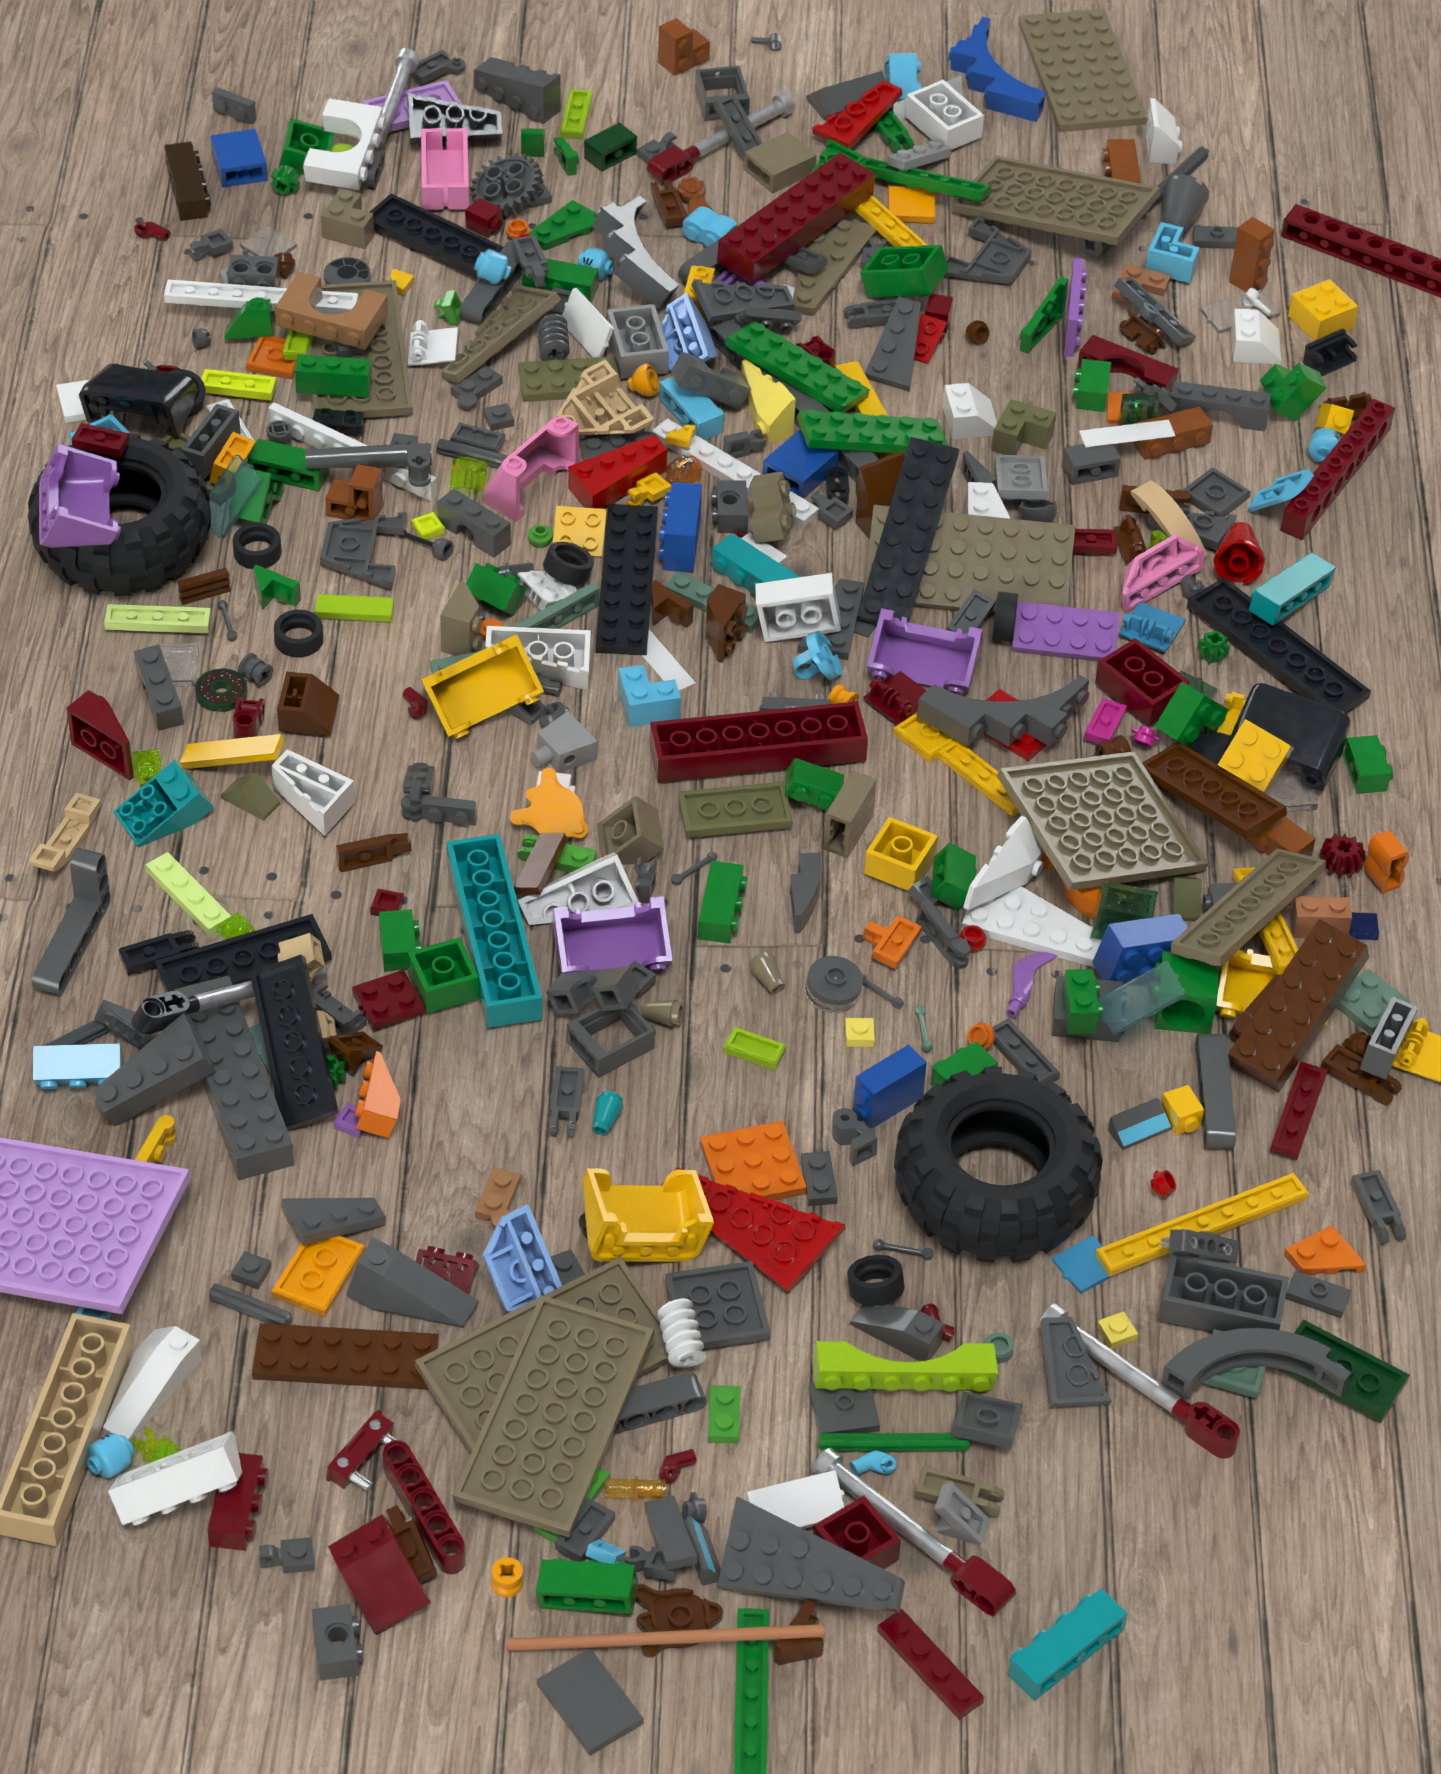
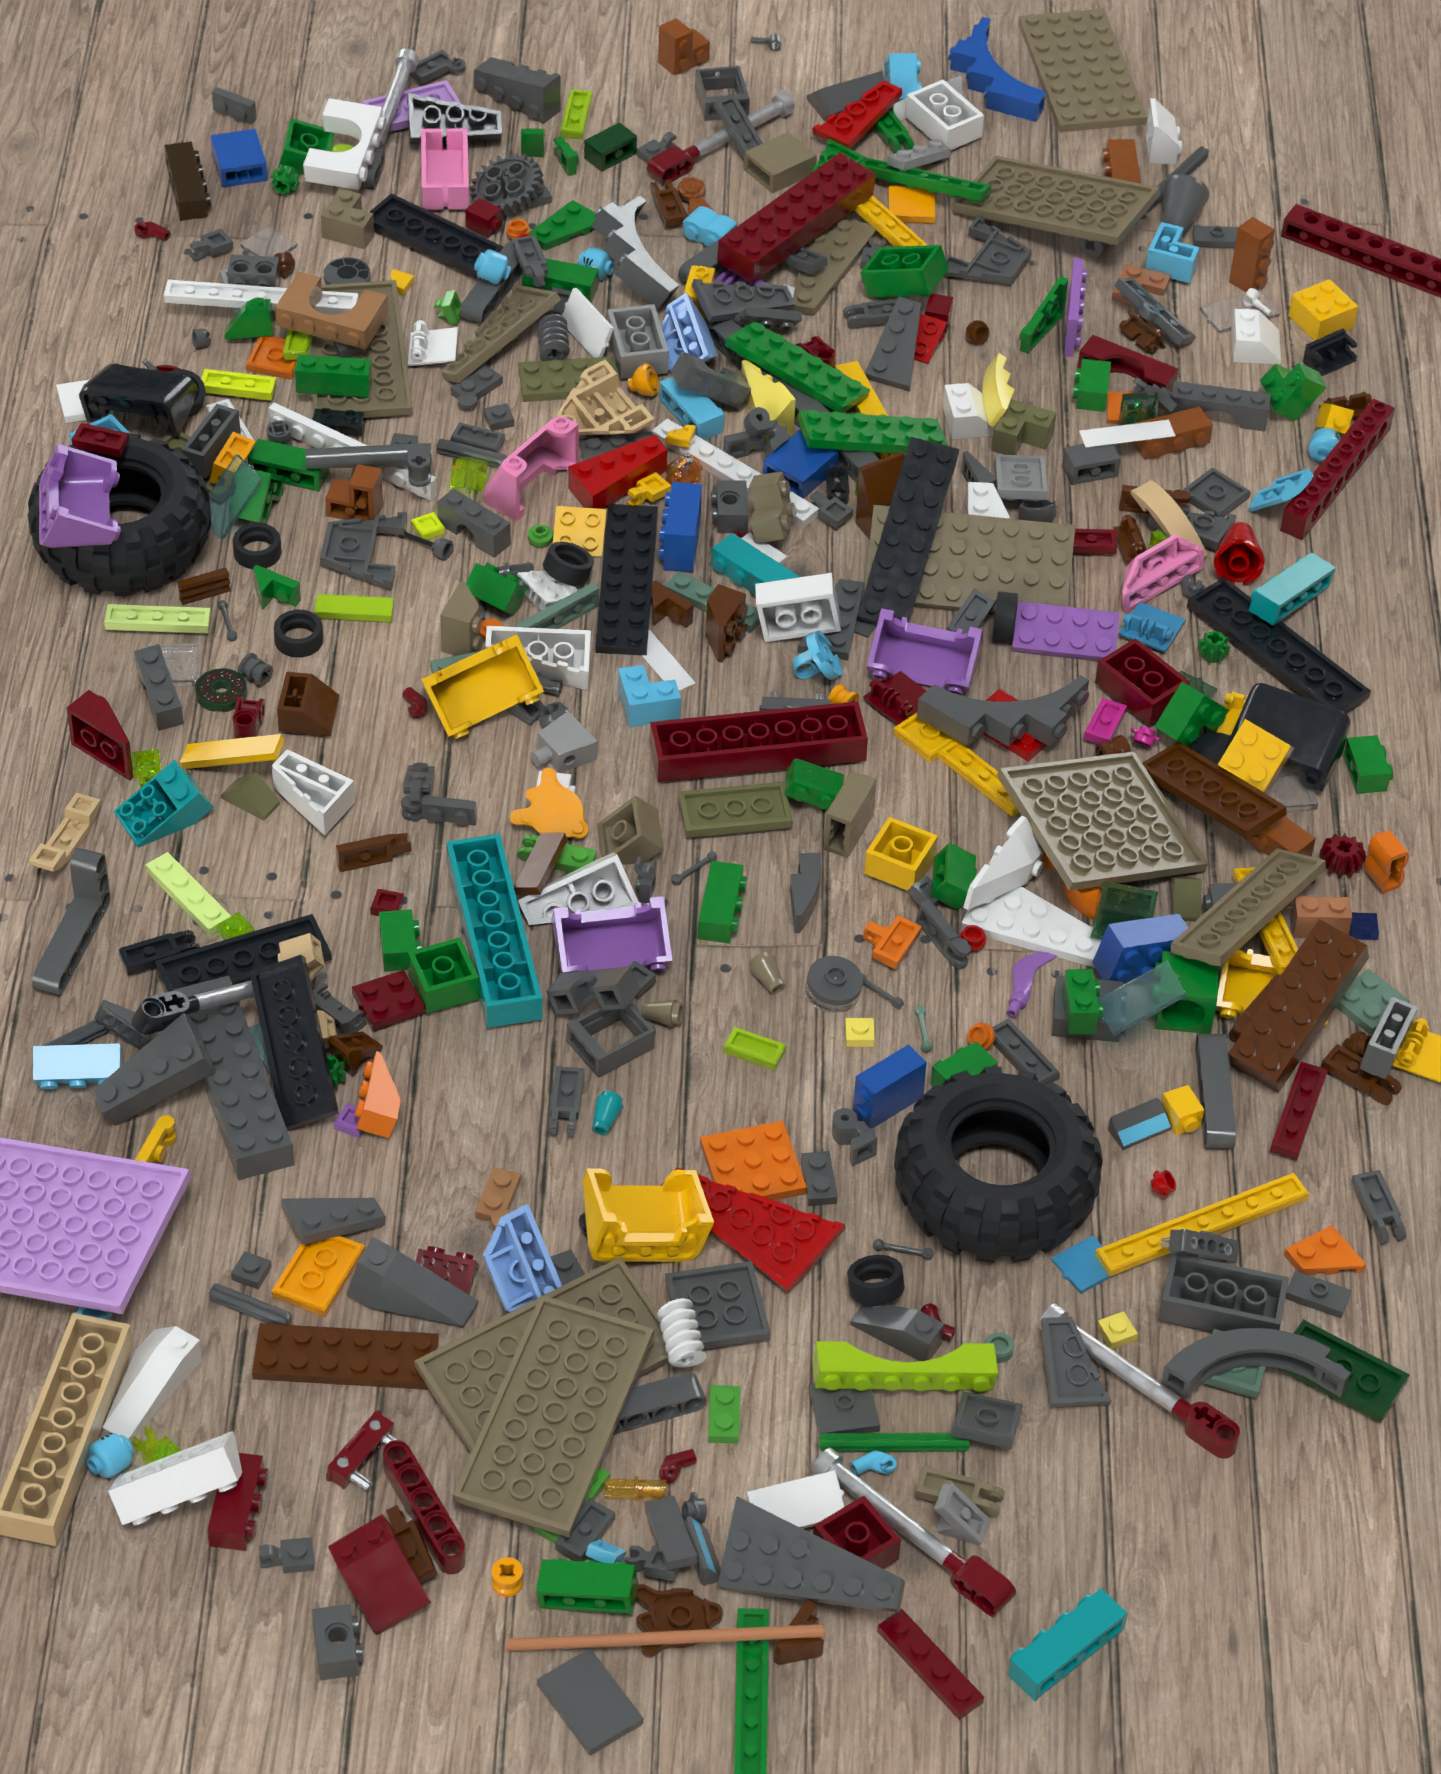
none -> dark grey leg [744,407,790,457]
none -> light yellow slope [982,353,1015,427]

